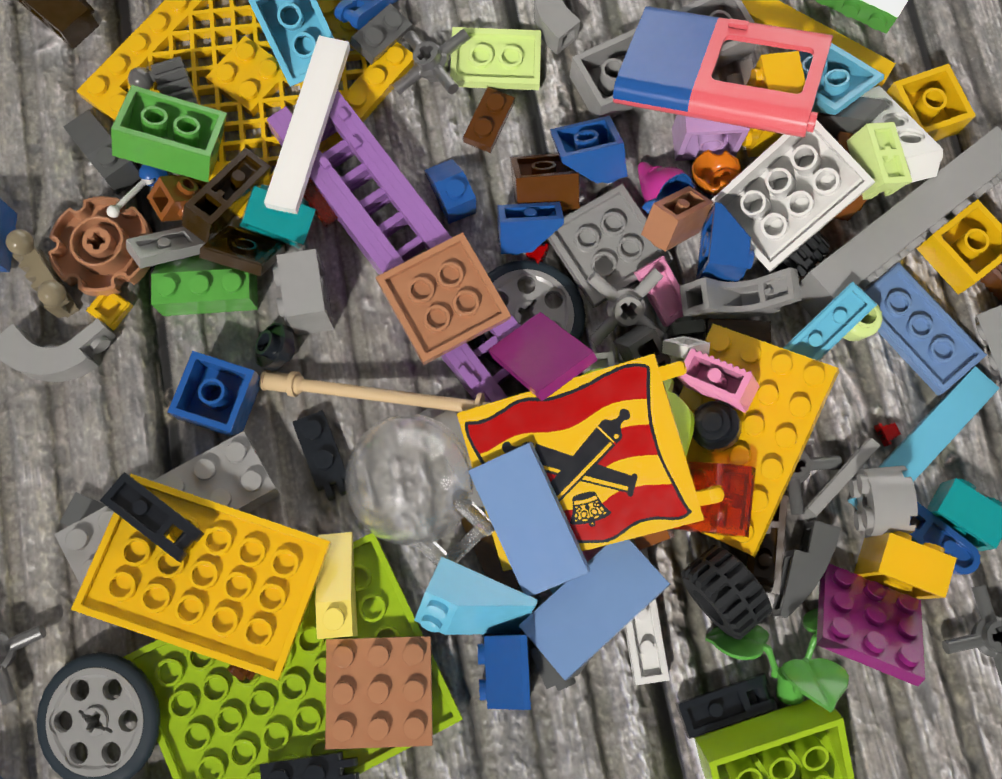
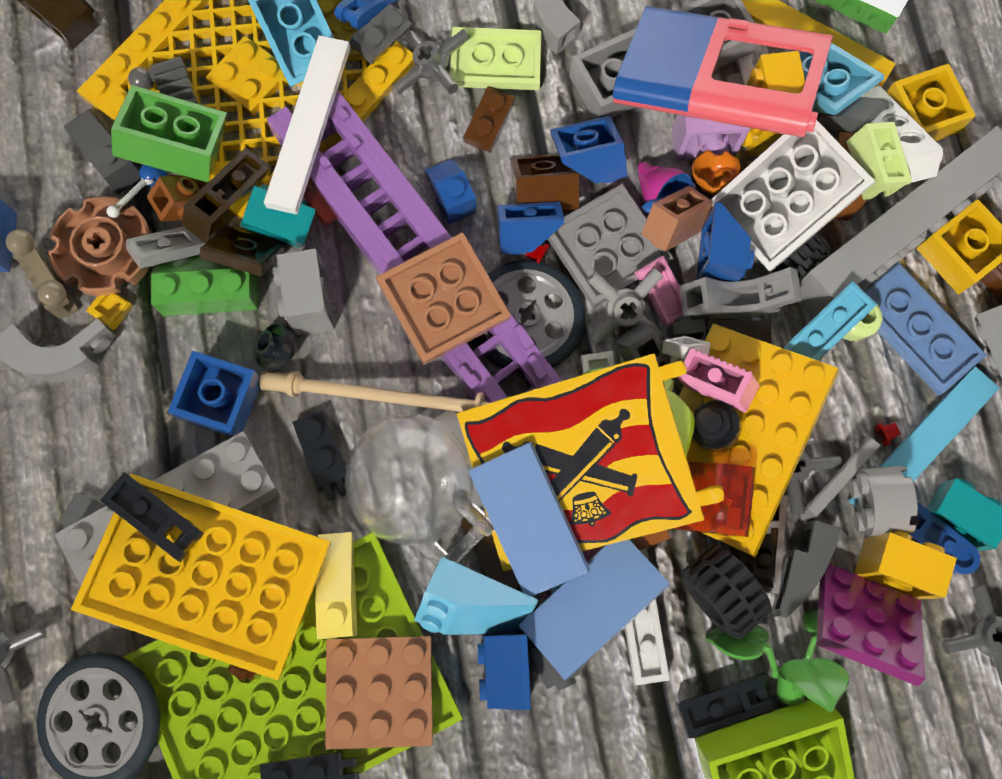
magenta tile [488,312,597,401] -> none

